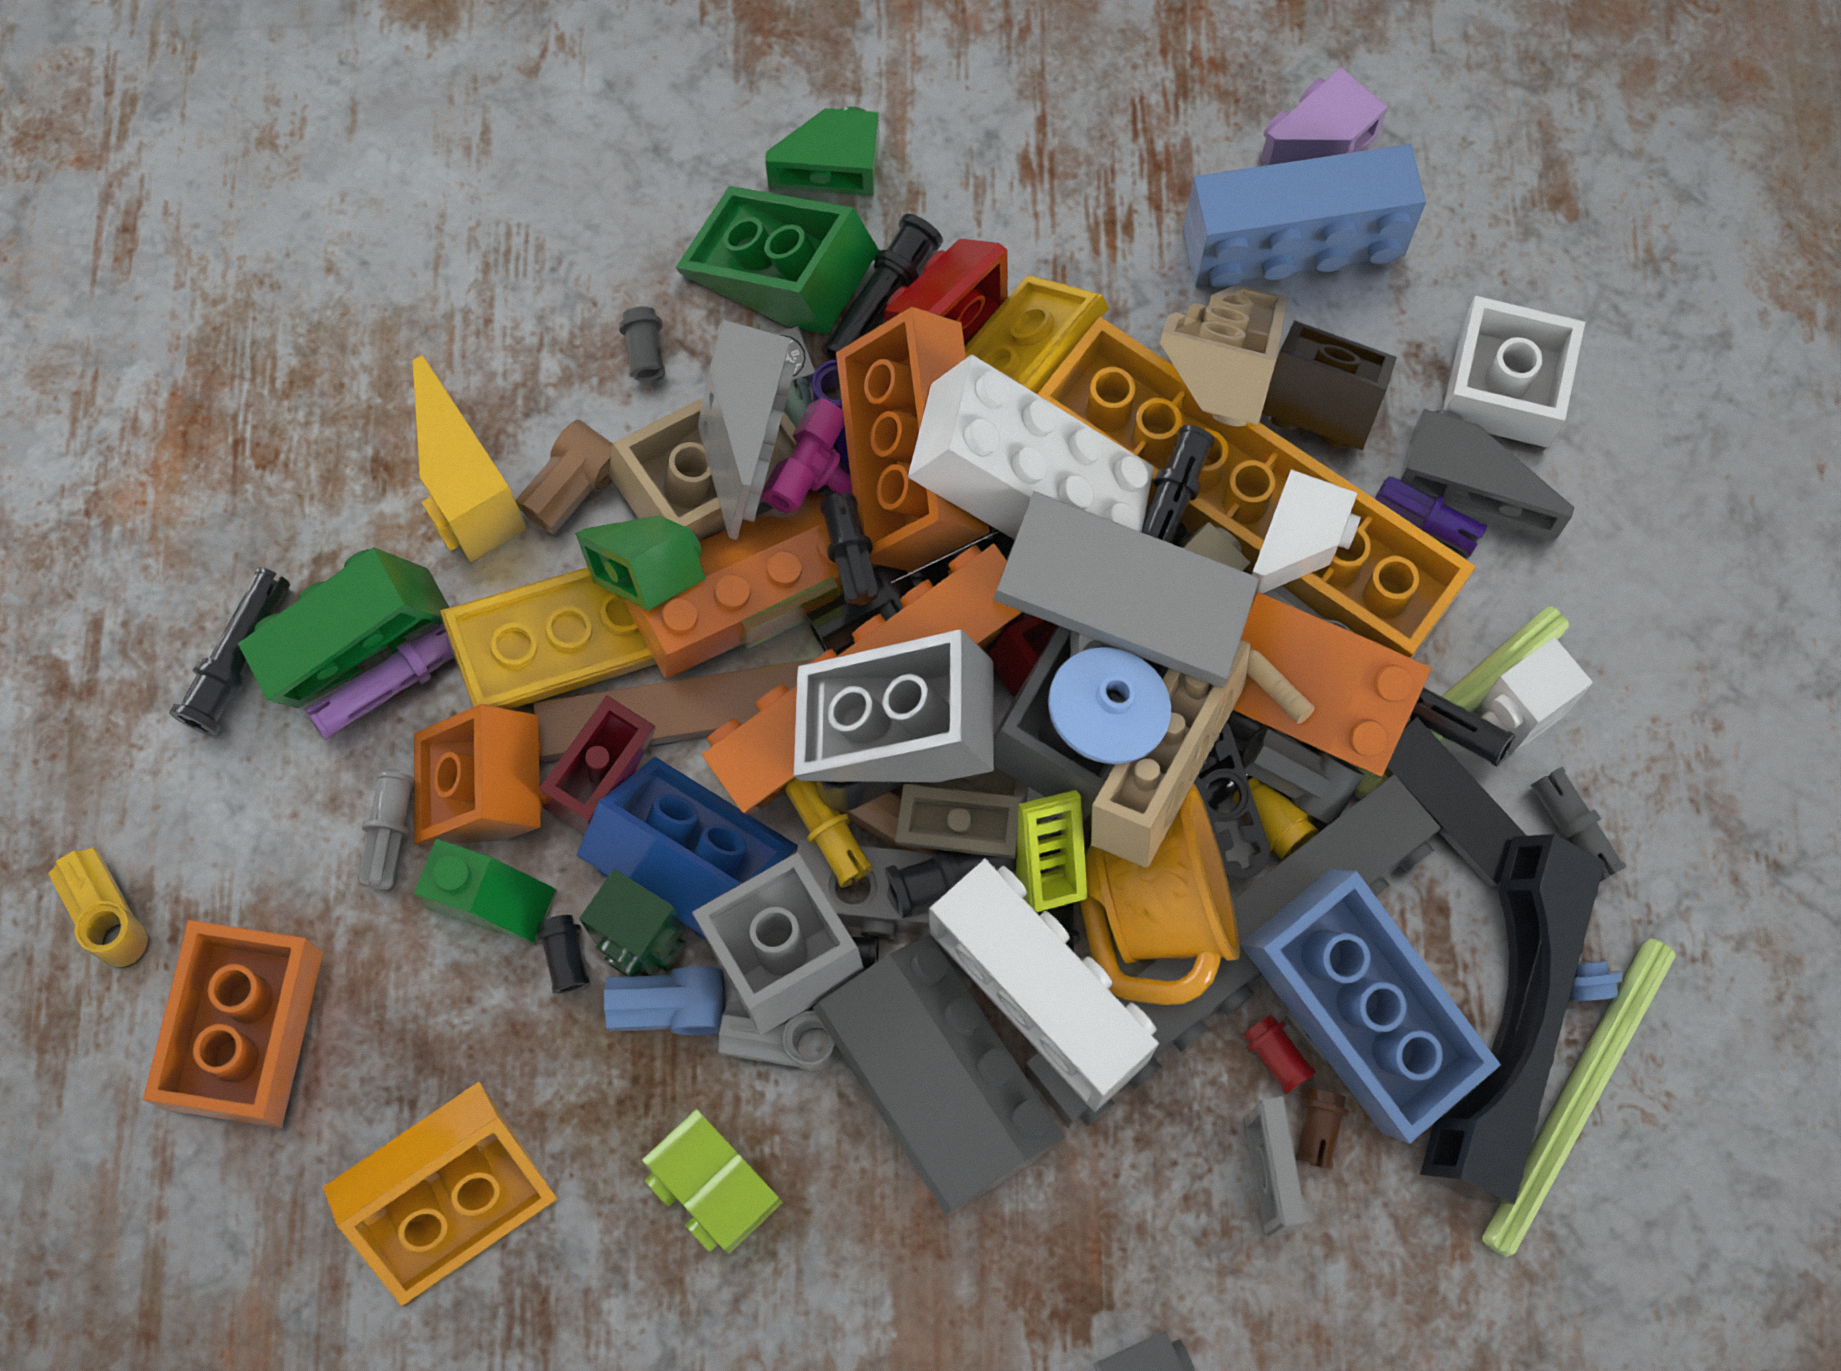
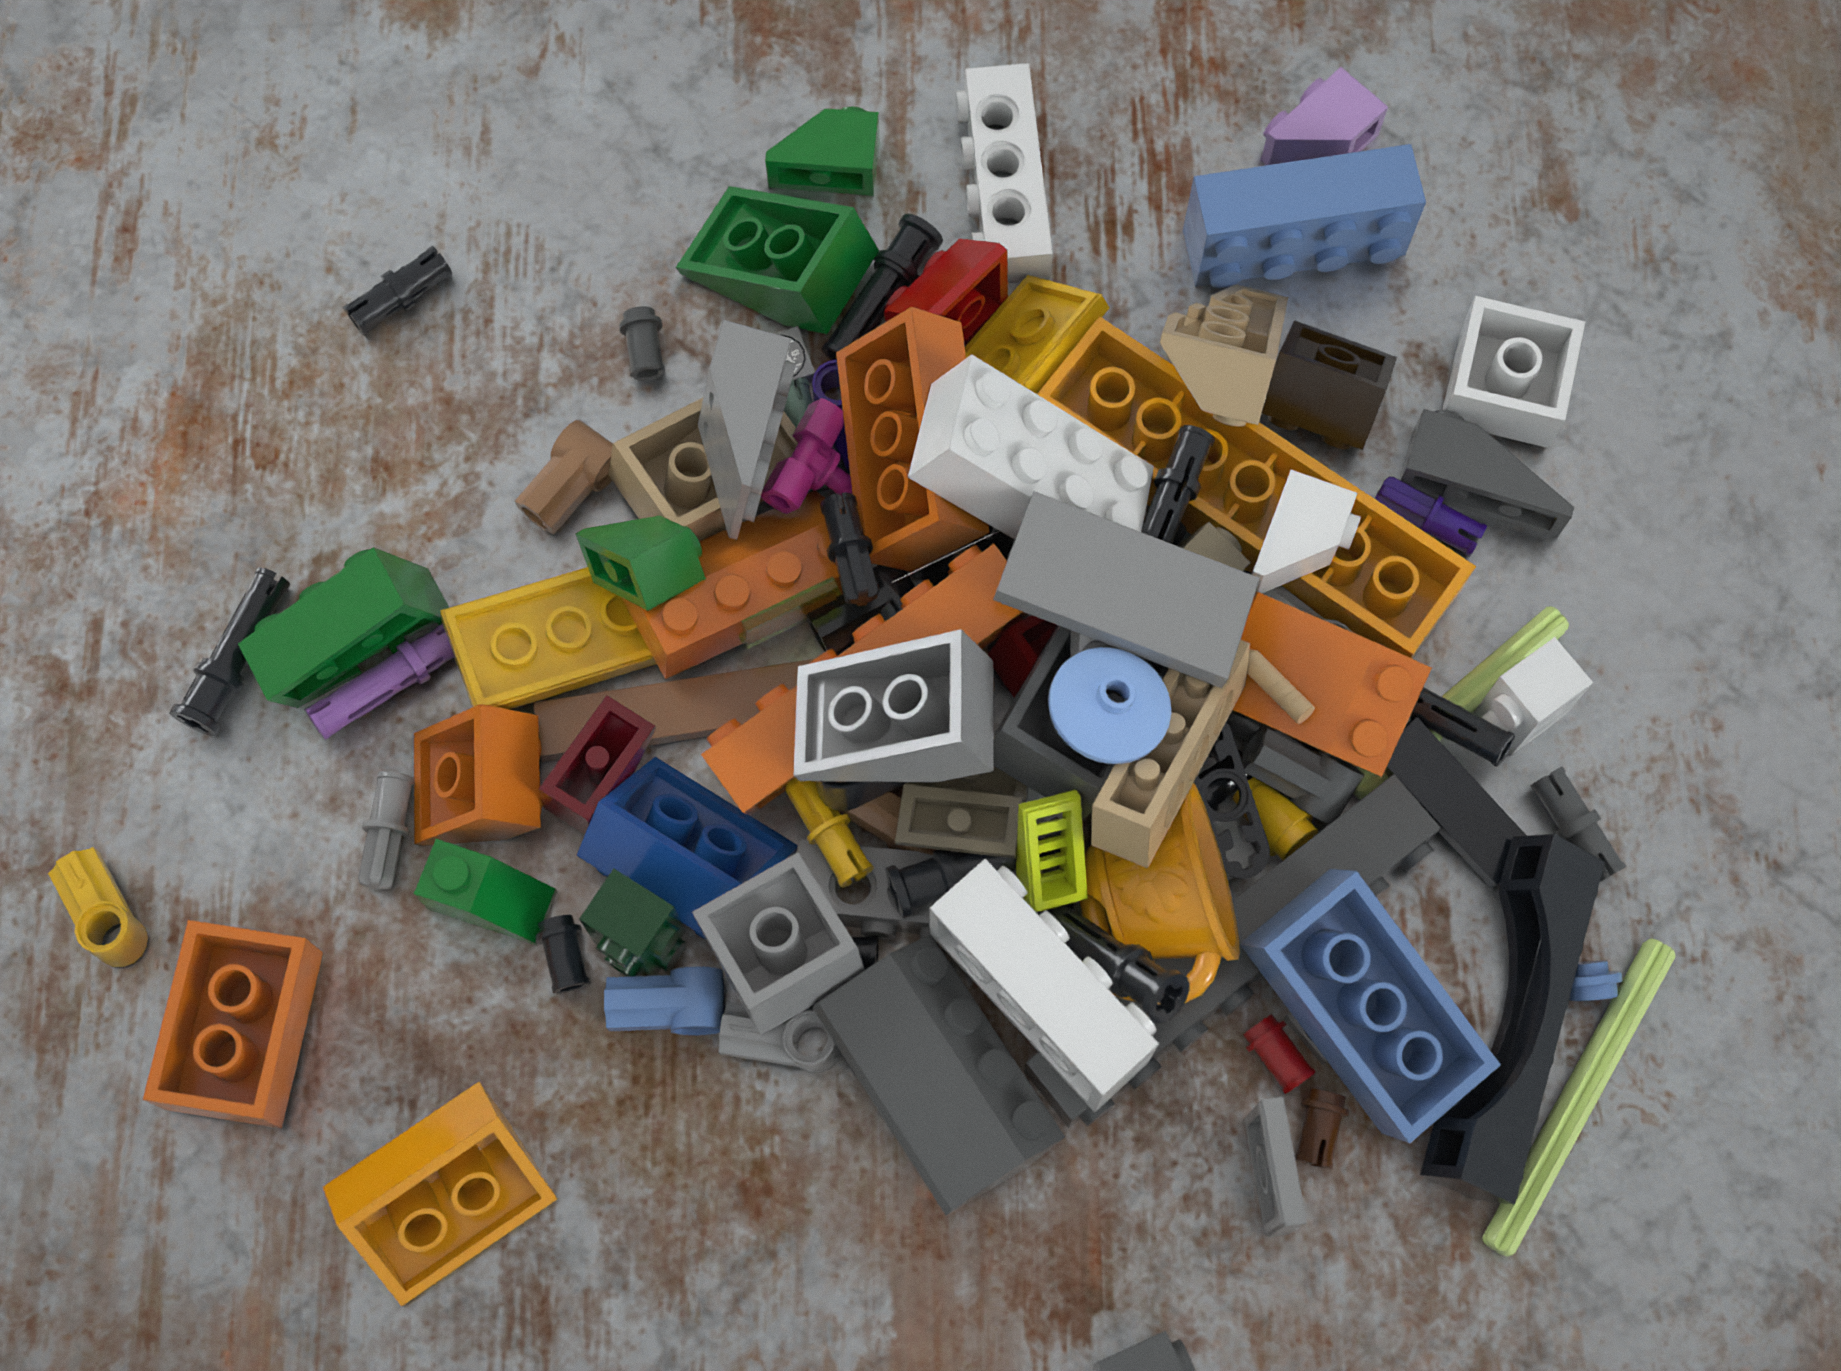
yellow slope [412,355,528,563] -> none
lime brick [642,1108,783,1254] -> none
none -> black pin [343,245,453,336]
none -> white brick [955,63,1053,283]
none -> black pin [1036,904,1190,1024]

